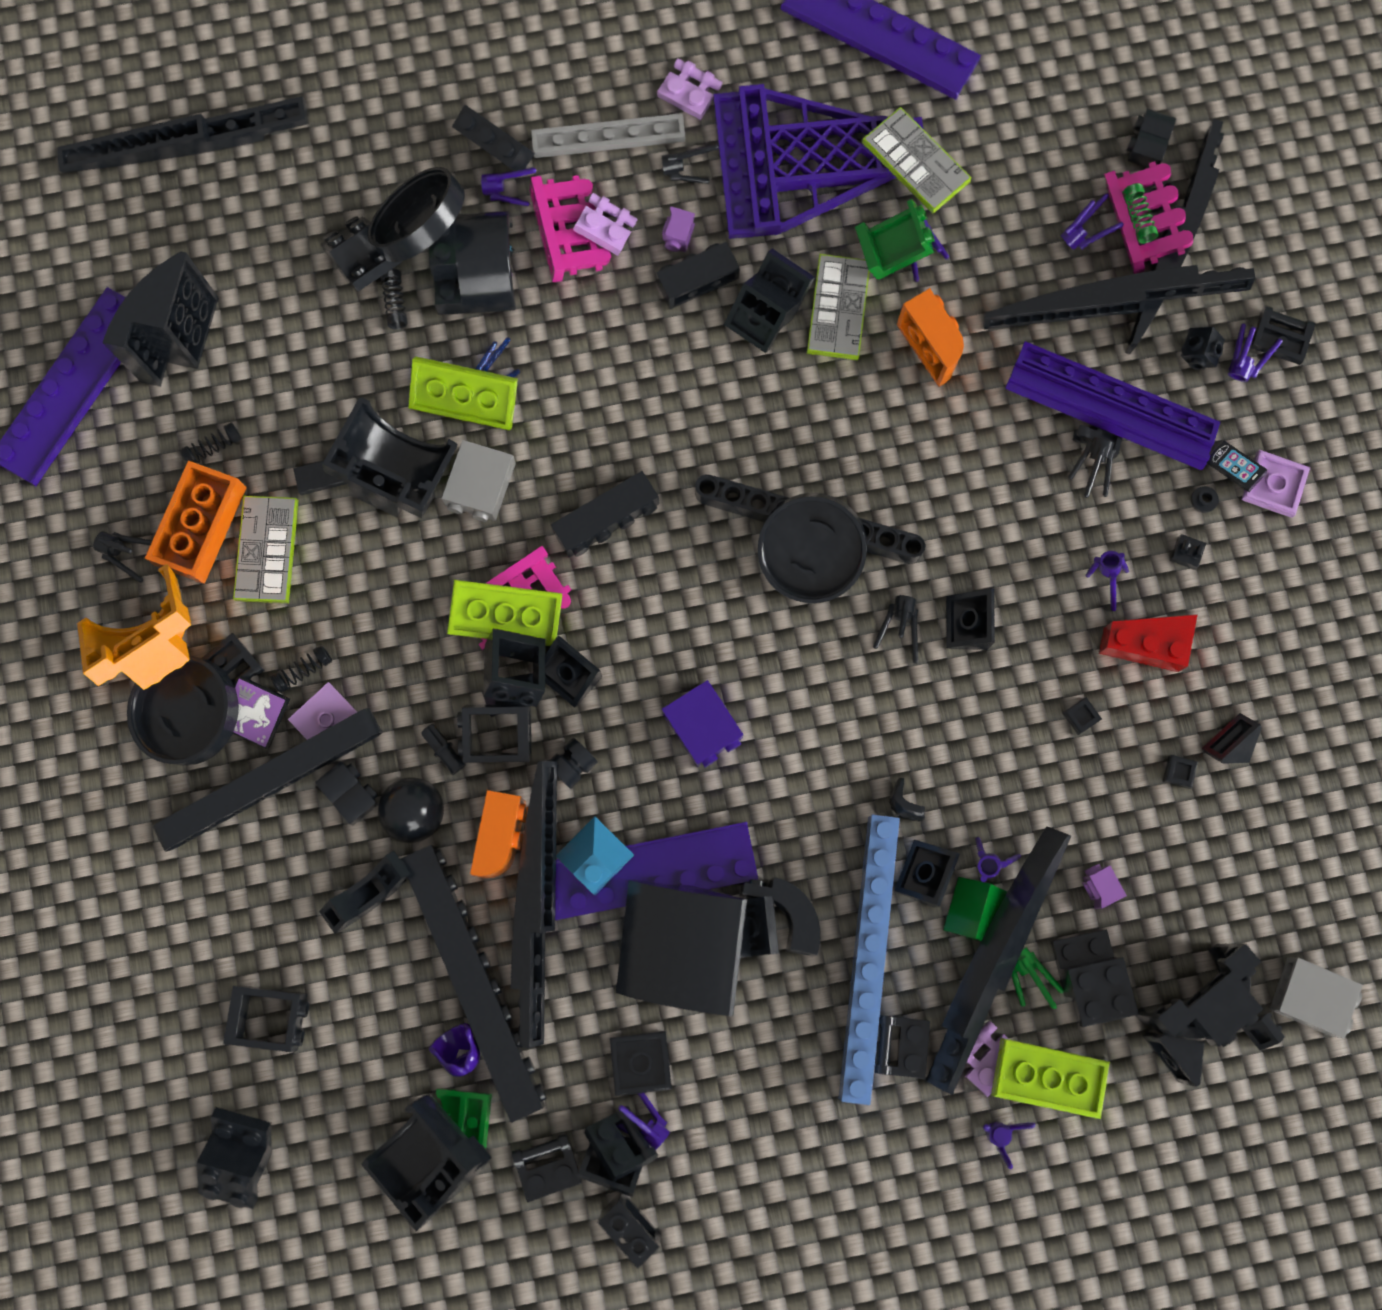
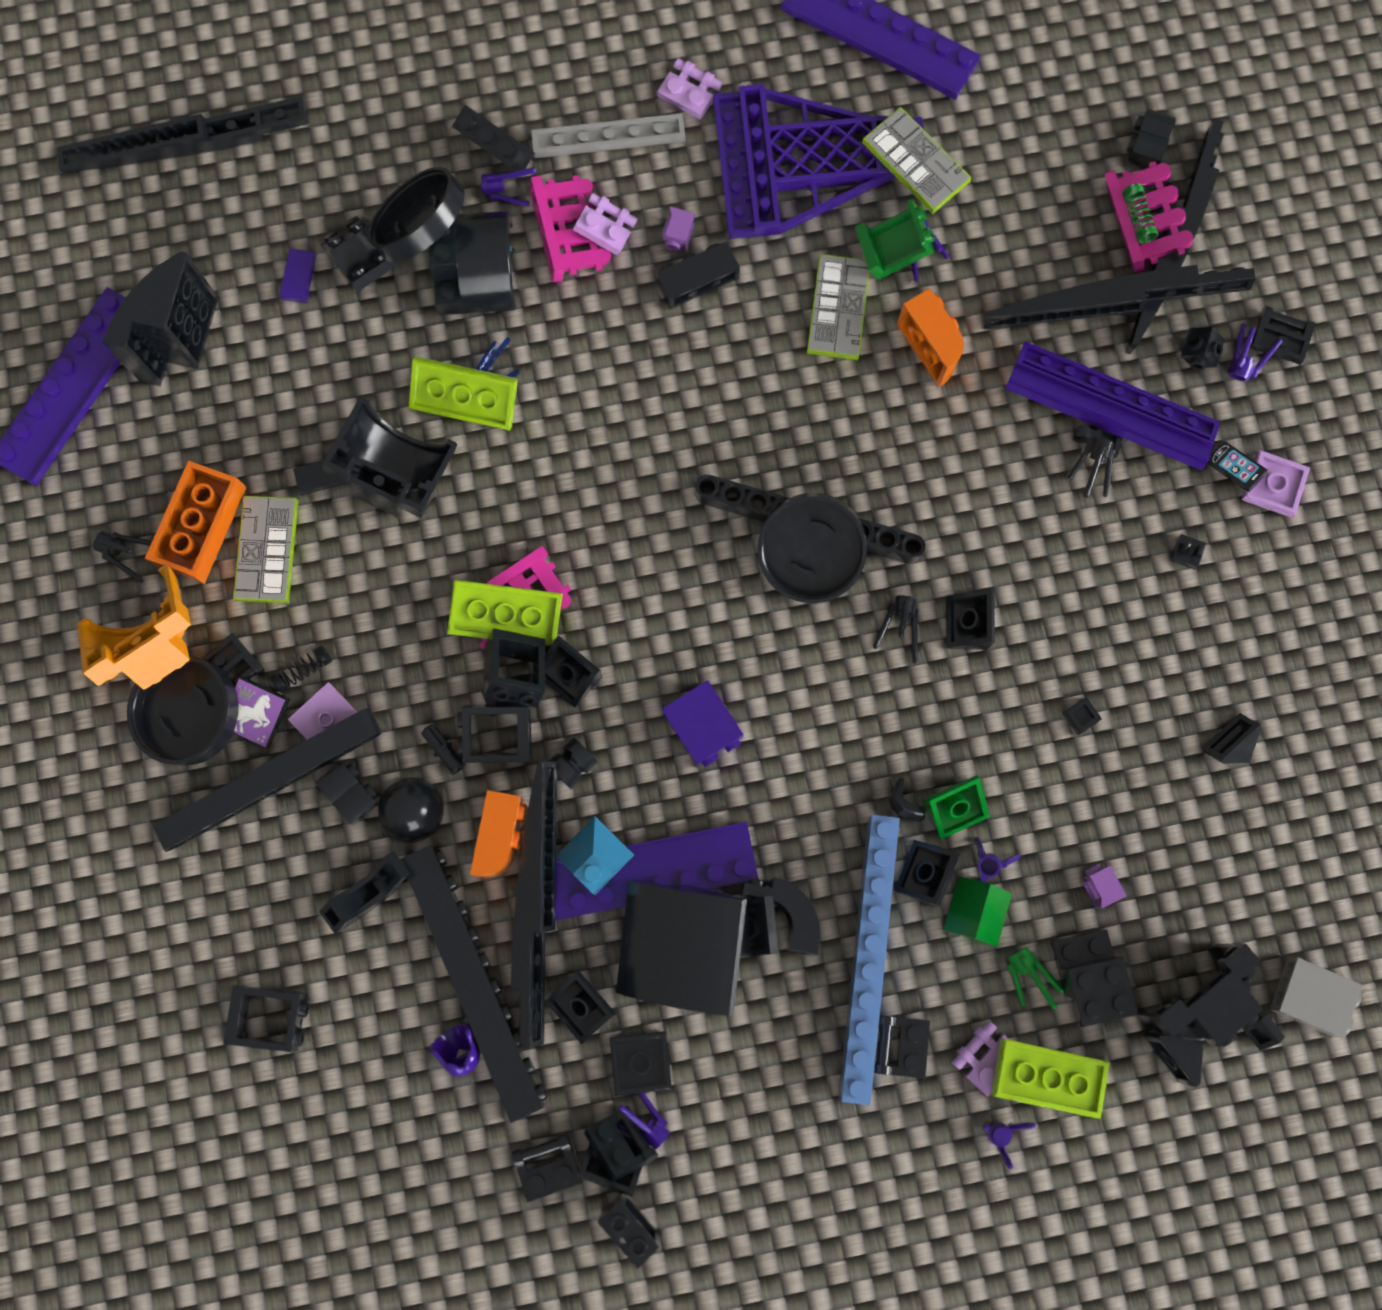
black piece [180,422,242,463] -> none
black bracket [196,1107,272,1209] -> none
black piece [362,1094,492,1232] -> none
black piece [381,269,408,329] -> none
green wing [436,1088,492,1149] -> none
light grey brick [442,440,516,522] -> none
black brick [551,471,659,558] -> none
black plant [662,145,719,184] -> none
black bracket [724,248,815,353] -> none
black slope [926,826,1071,1095] -> none
dark purple plant [1061,193,1124,250] -> none
dark purple plant [1085,551,1129,611] -> none
red wedge [1099,615,1198,672] -> none
black tile [1163,755,1198,789] -> none
black plate [1191,486,1219,513] -> none
none -> dark purple tile [279,248,317,303]
none -> black slope [545,969,616,1044]
none -> green slope [921,775,990,840]

